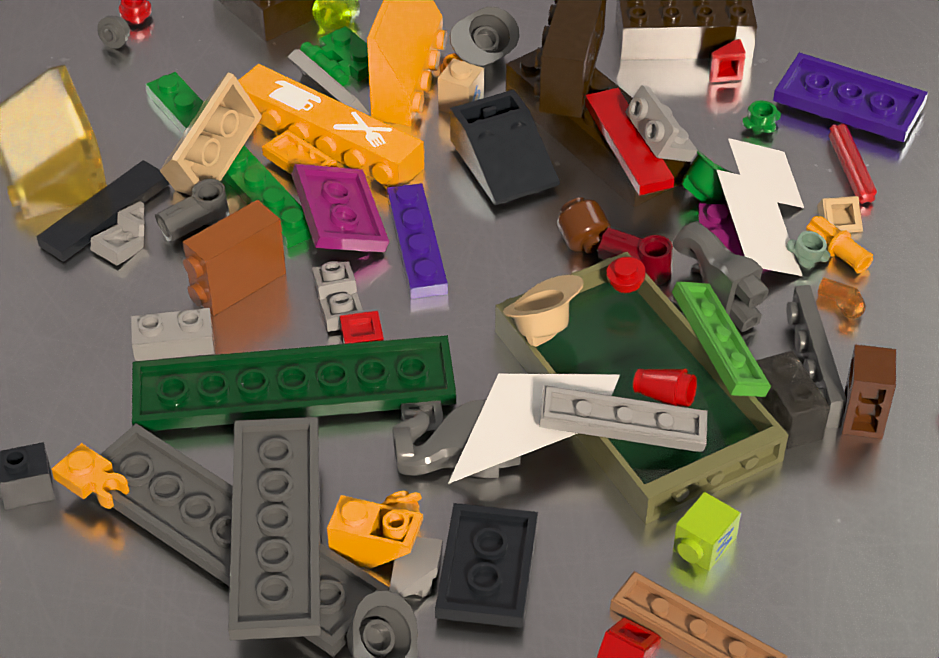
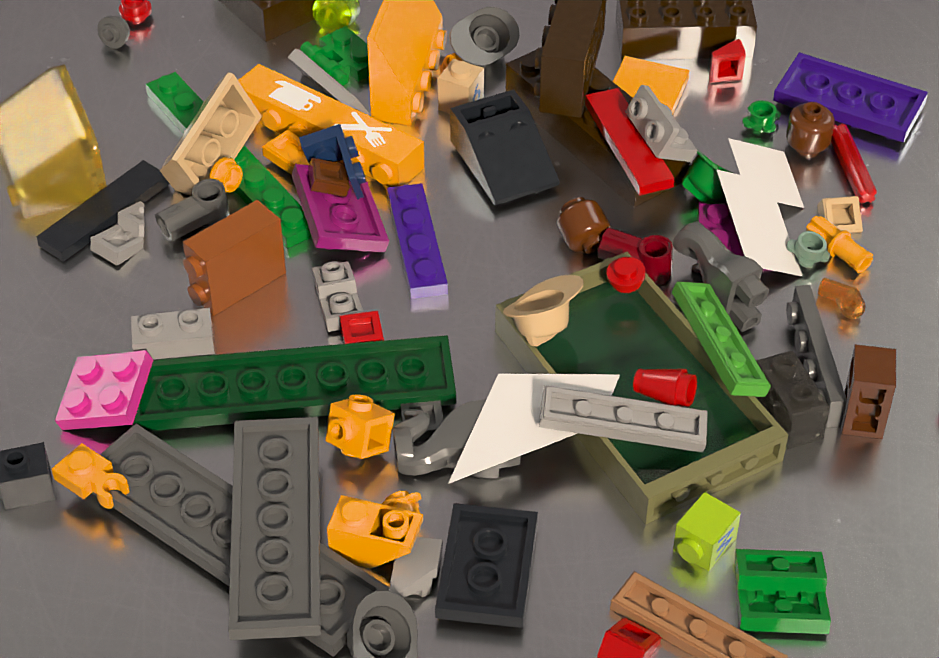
none -> plate [55,350,153,430]
none -> light orange plate [209,157,243,193]
none -> dark blue bracket [299,124,367,200]
none -> reddish brown tile [308,158,350,197]
none -> light orange brick [325,395,395,459]
none -> light orange tile [613,56,690,115]
none -> green slope [735,549,831,634]
none -> reddish brown head [786,102,835,155]

